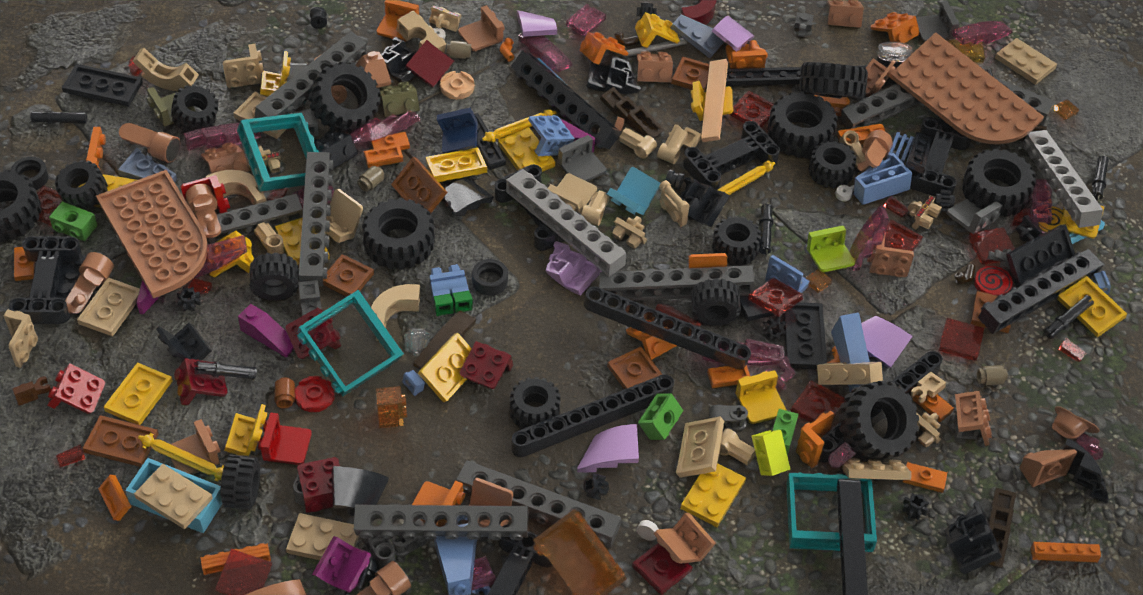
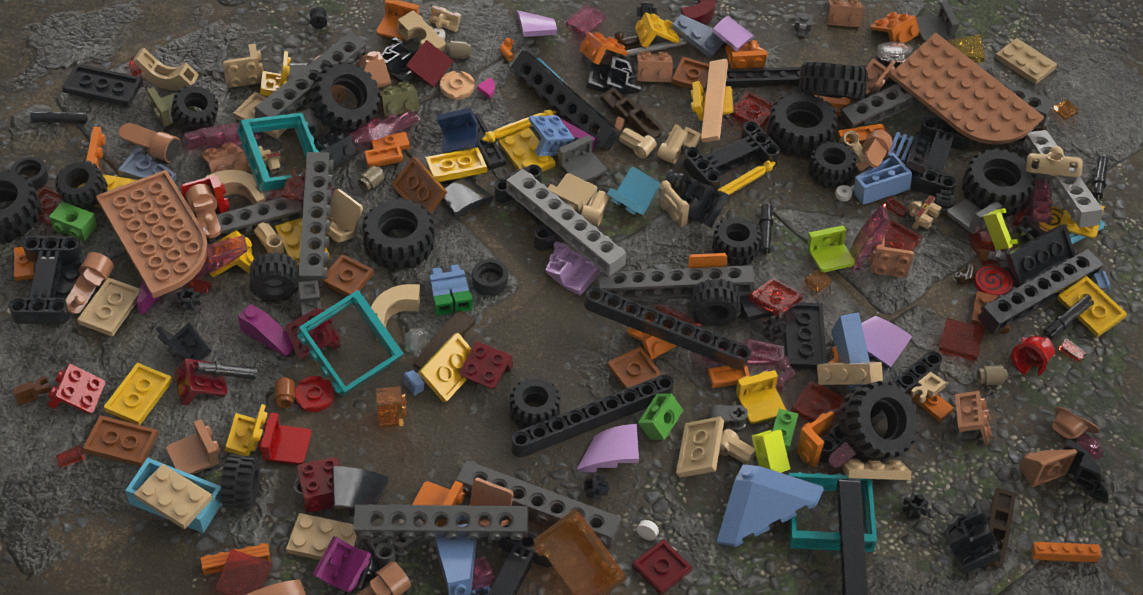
tan bracket [4,310,38,368] -> none
orange plate [98,475,131,521] -> none
yellow wheel [138,433,224,482] -> none
nougat bracket [458,5,505,51] -> none
clear pink slope [518,33,573,72] -> none
tan hips [612,216,647,249] -> none
nougat bracket [654,513,716,563] -> none
yellow plate [680,463,746,527] -> none
medium blue bracket [765,255,810,299] -> none
orange plate [903,462,948,493] -> none
tan hips [916,412,941,447] -> none
clear pink slope [952,21,1013,45] -> none
none -> clear red plate [283,168,306,202]
none -> dark pink tile [477,77,495,99]
none -> medium blue slope [717,464,824,547]
none -> neon yellow hinge [983,208,1018,250]
none -> red helmet [1011,336,1055,376]
none -> tan piece [1026,146,1083,177]

